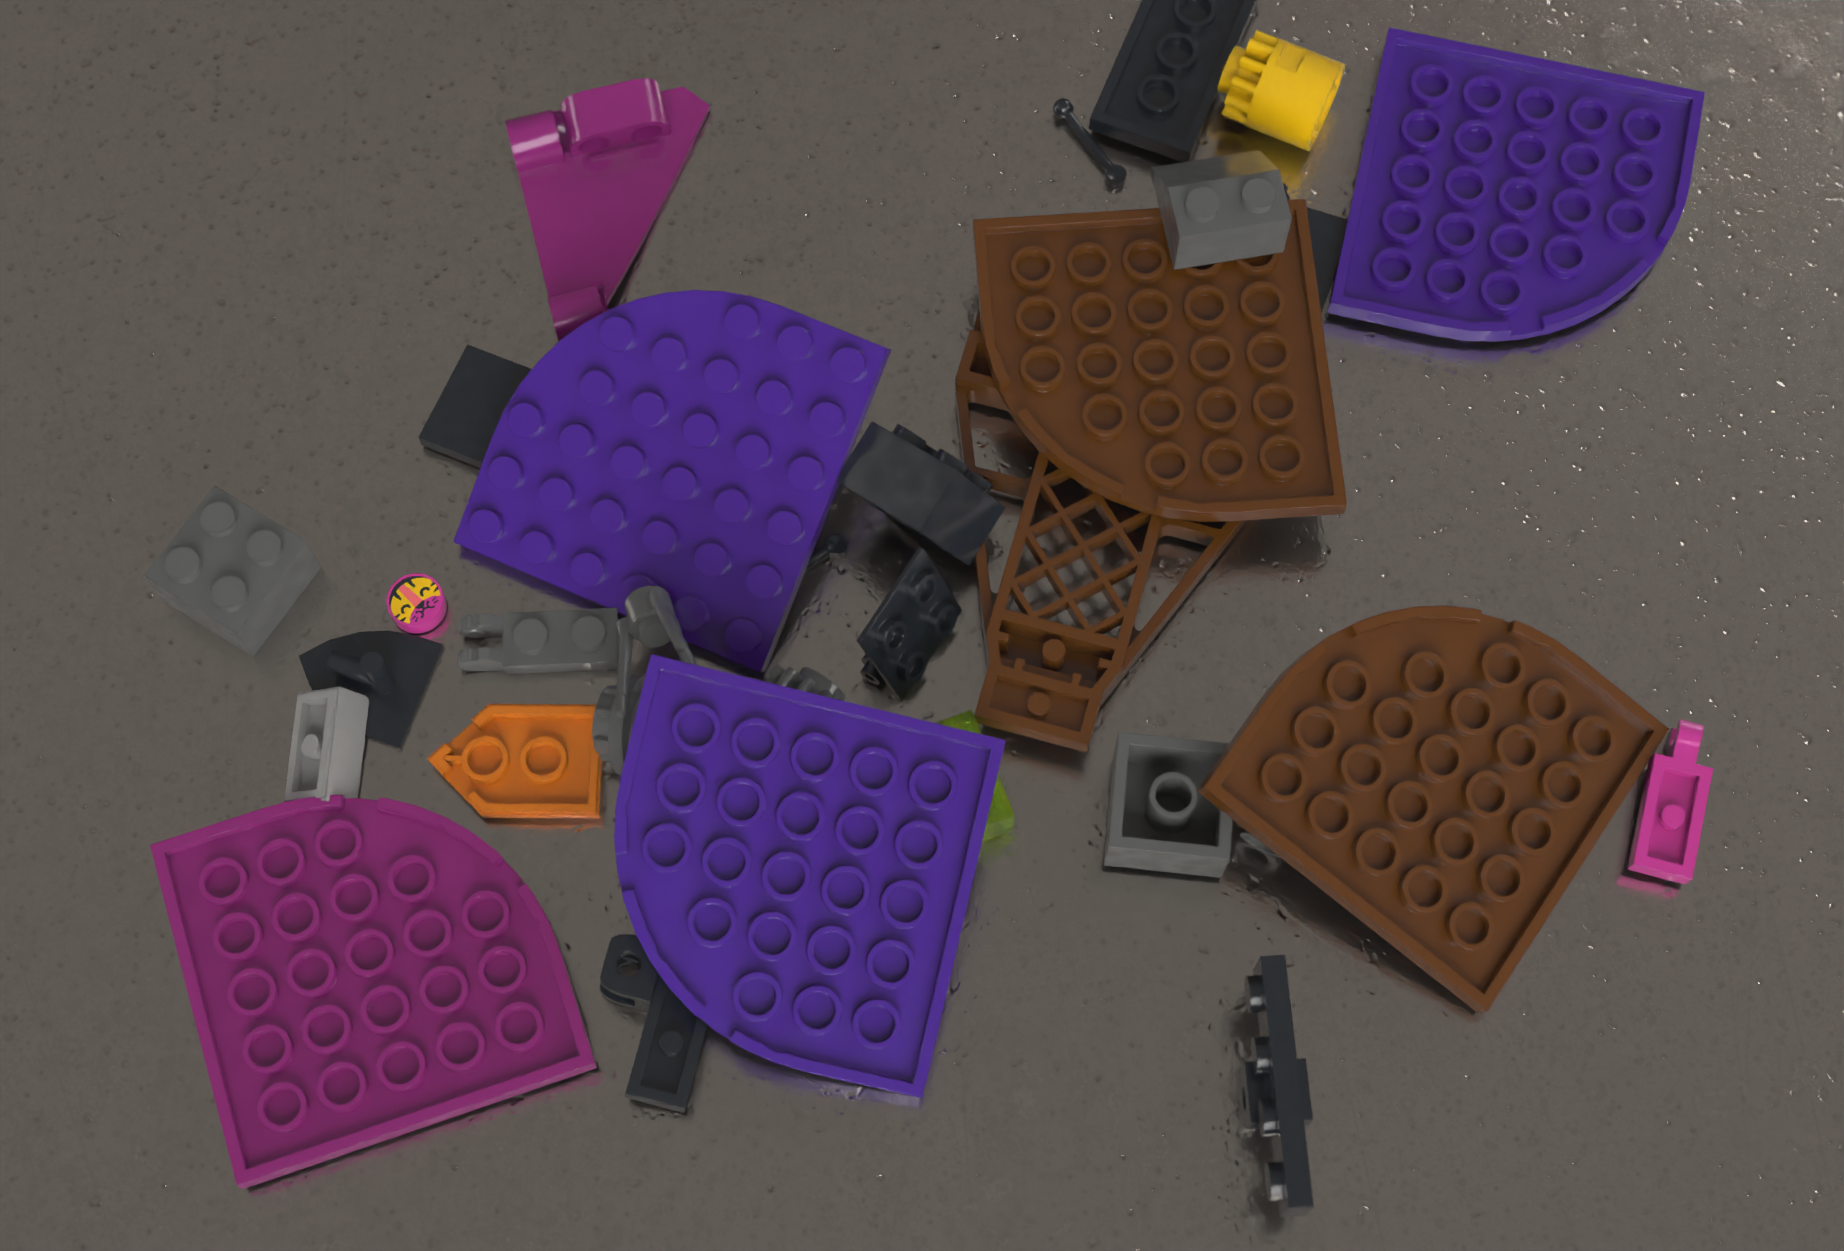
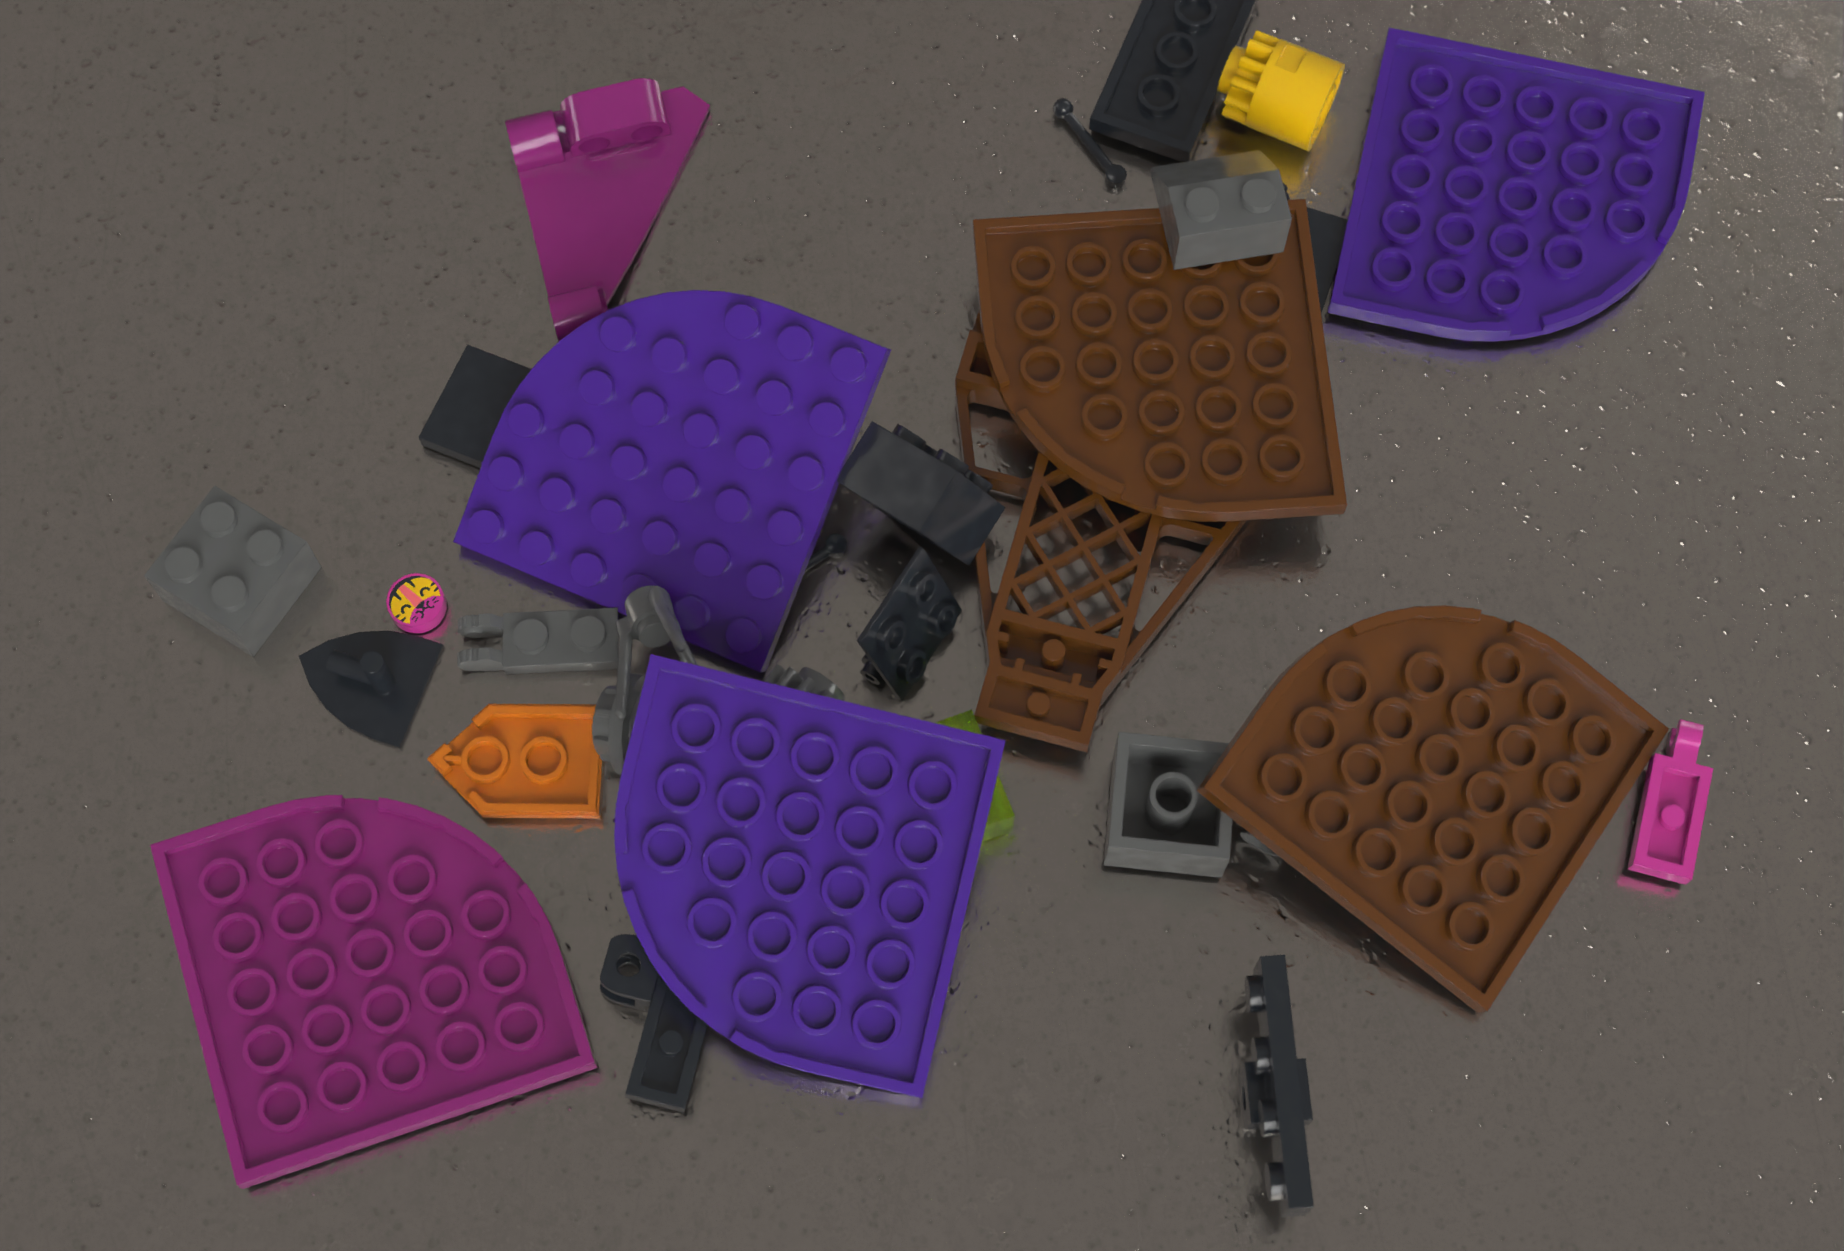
light grey slope [284,687,369,802] -> none

